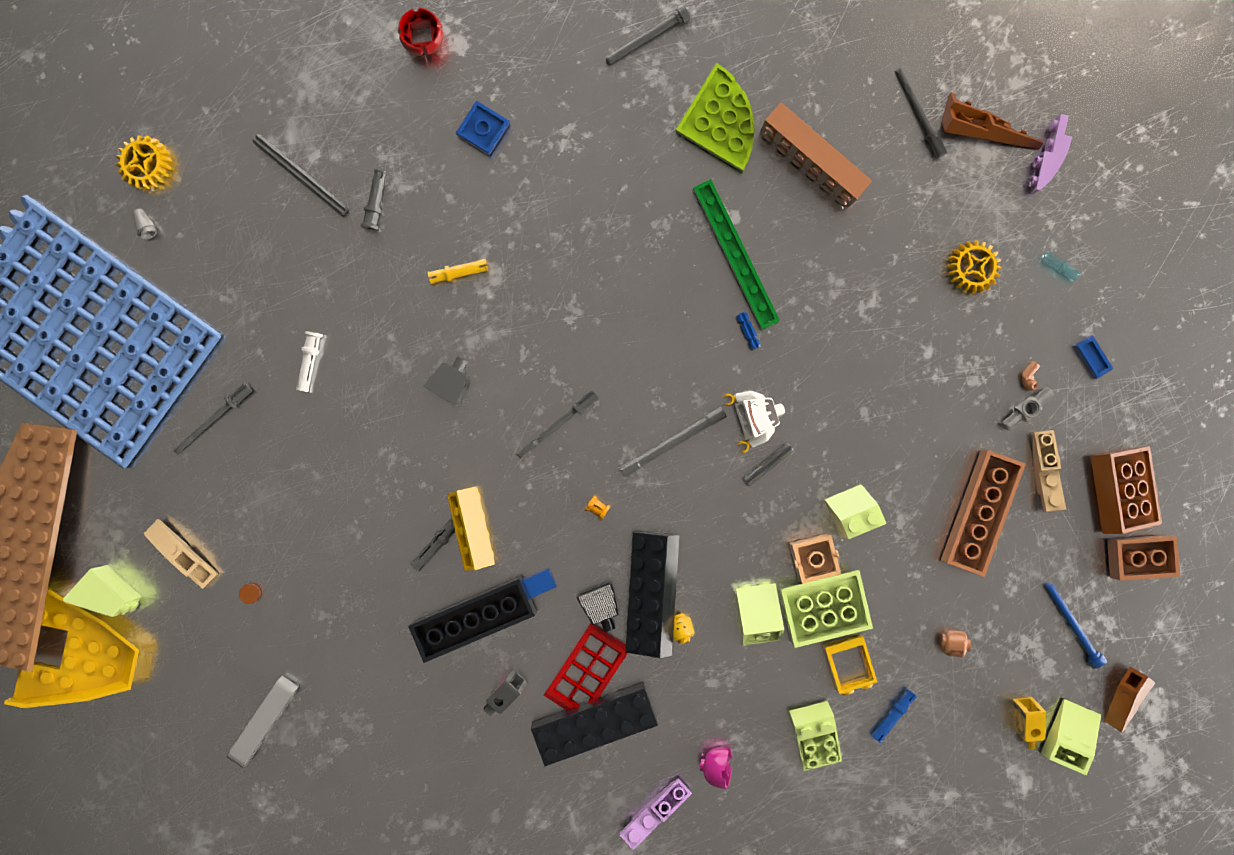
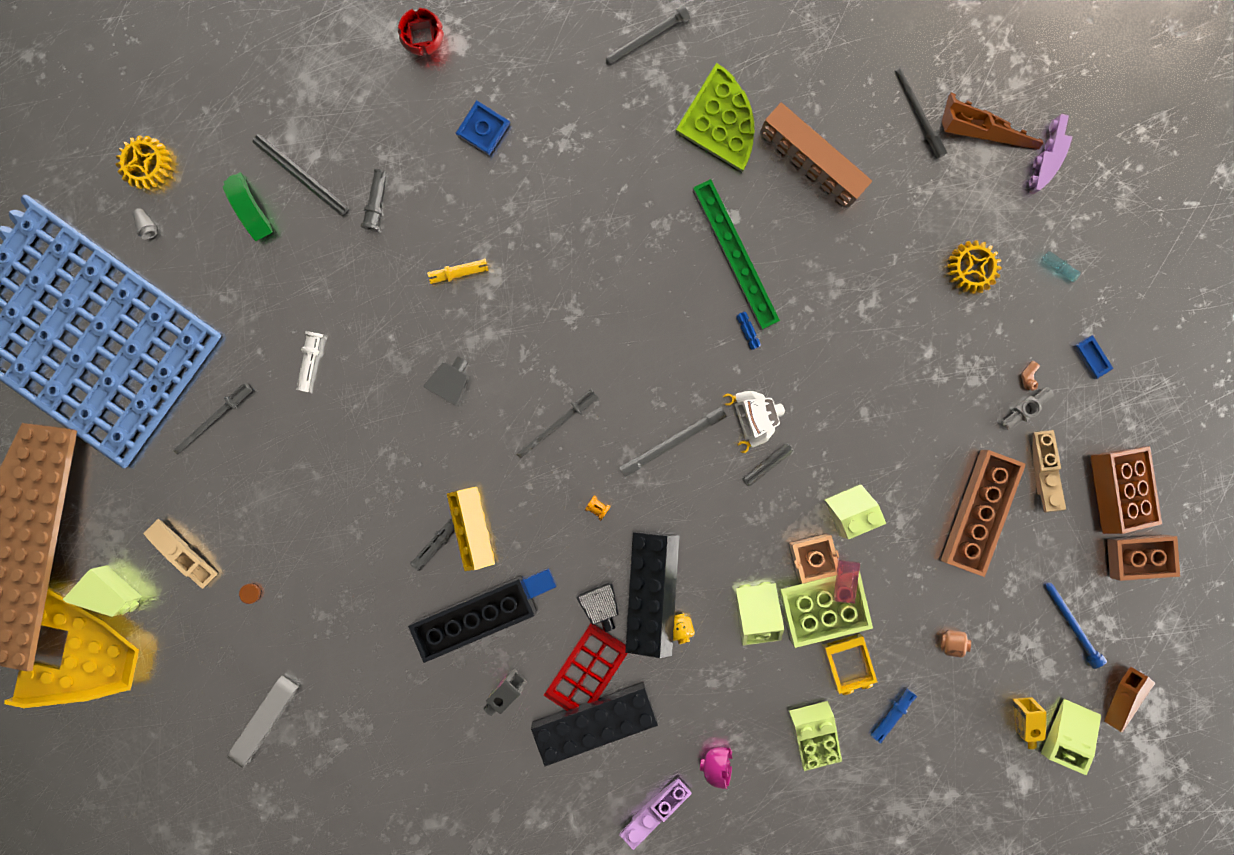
none -> green arch [222,172,273,242]
none -> clear pink tile [833,560,860,603]

